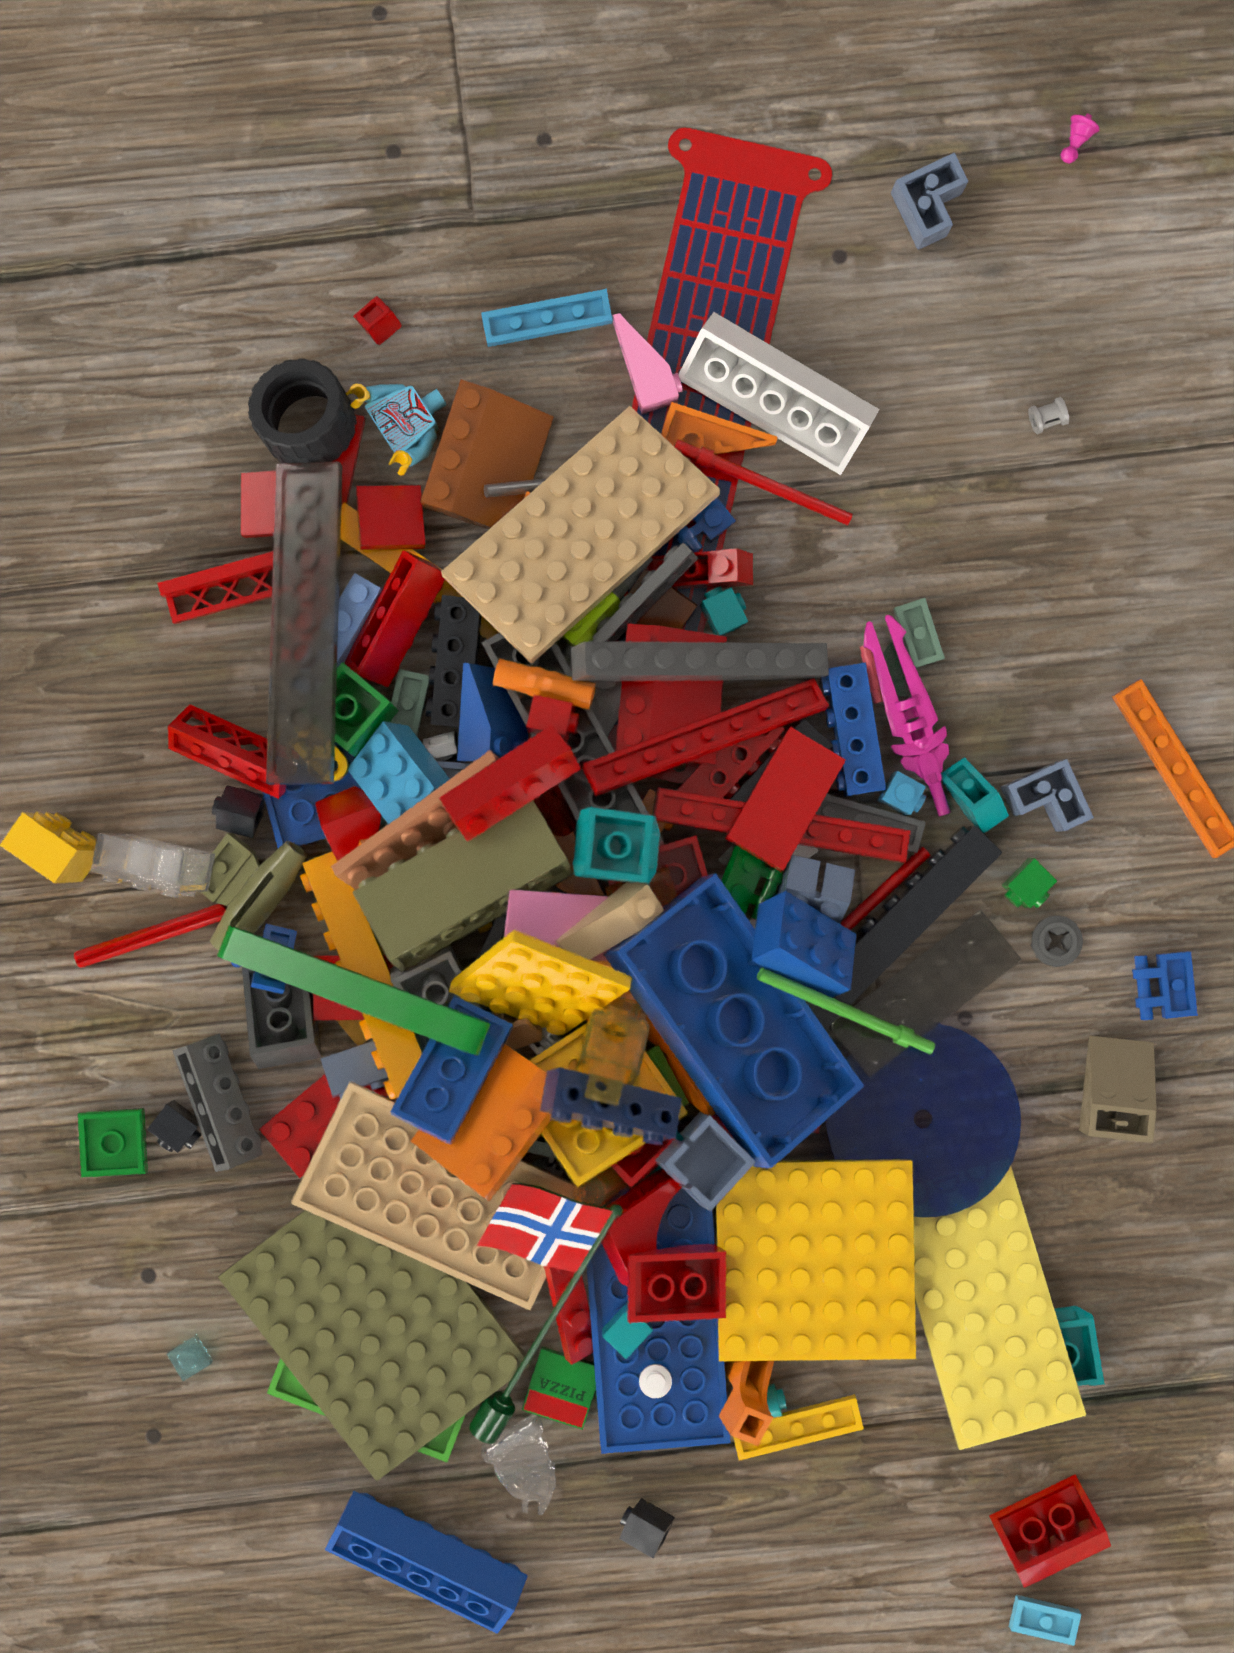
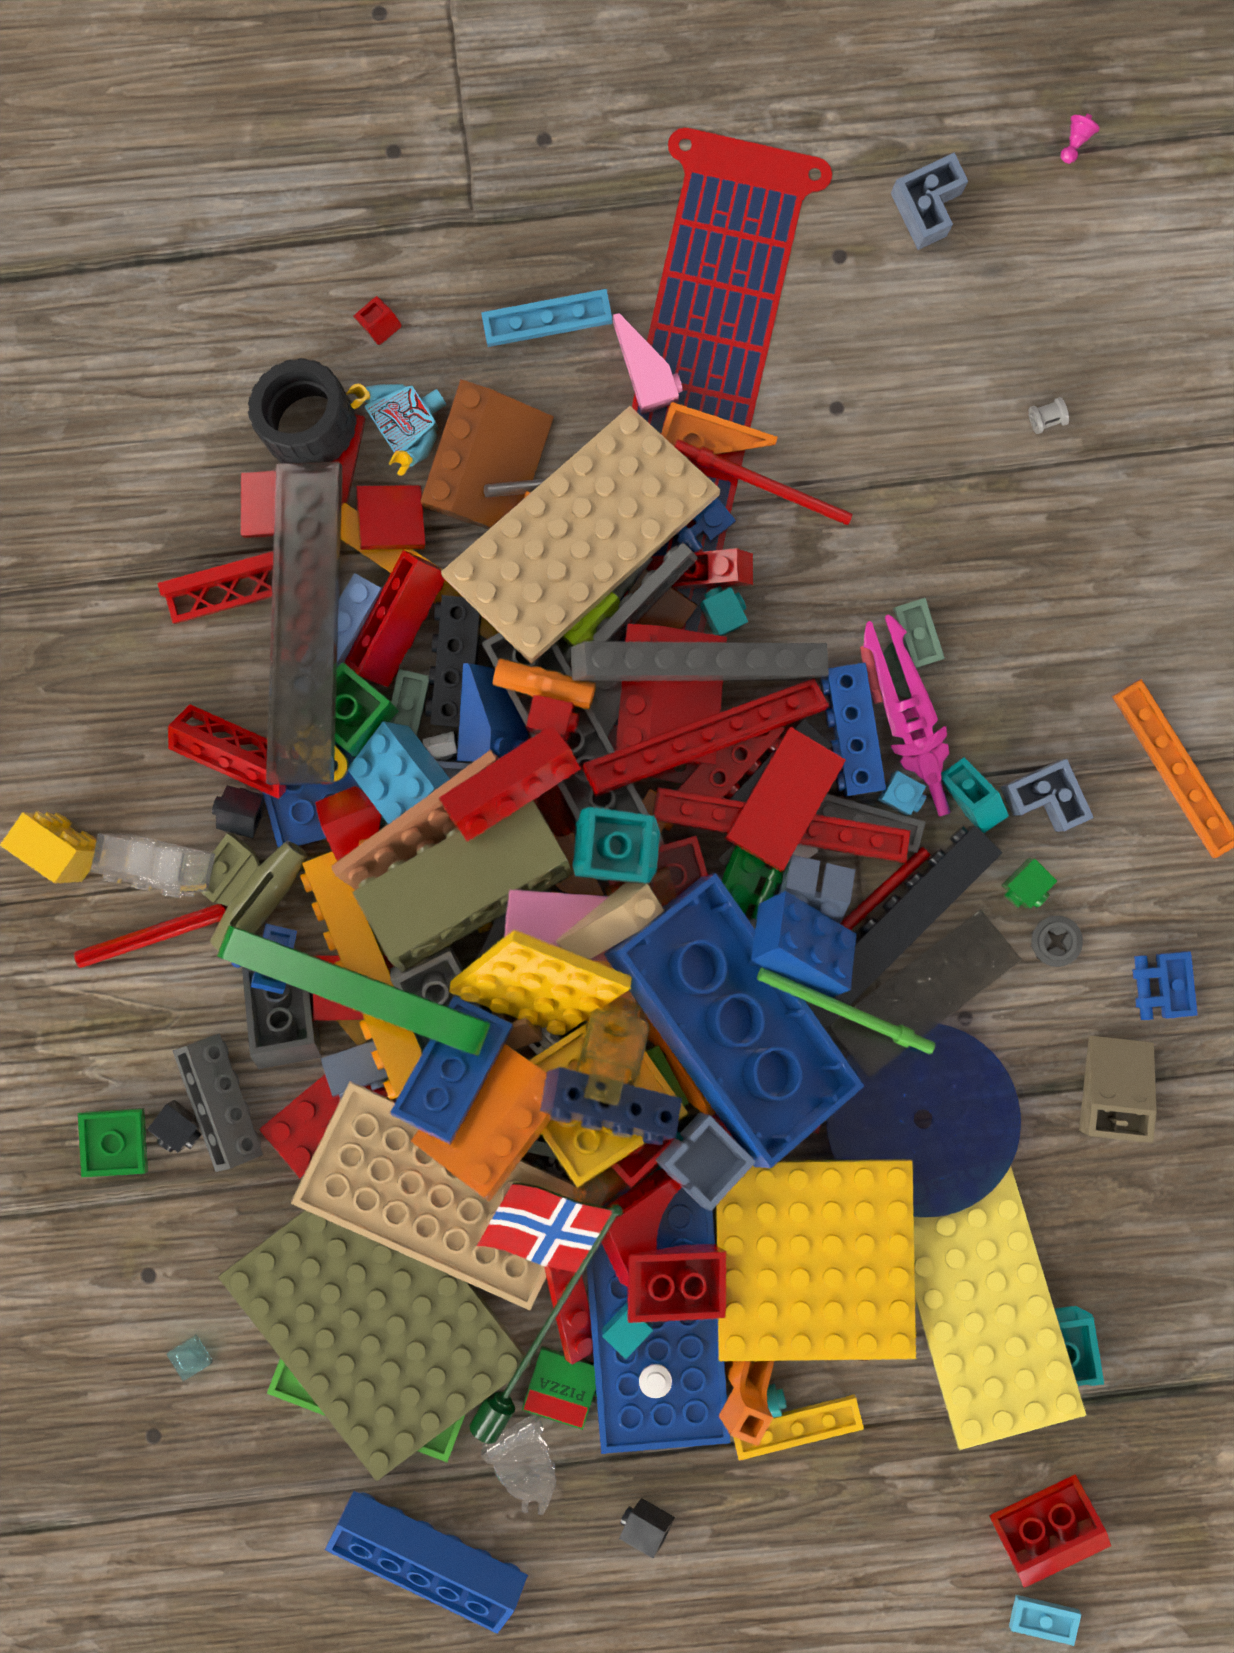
white slope [678,312,880,475] -> none

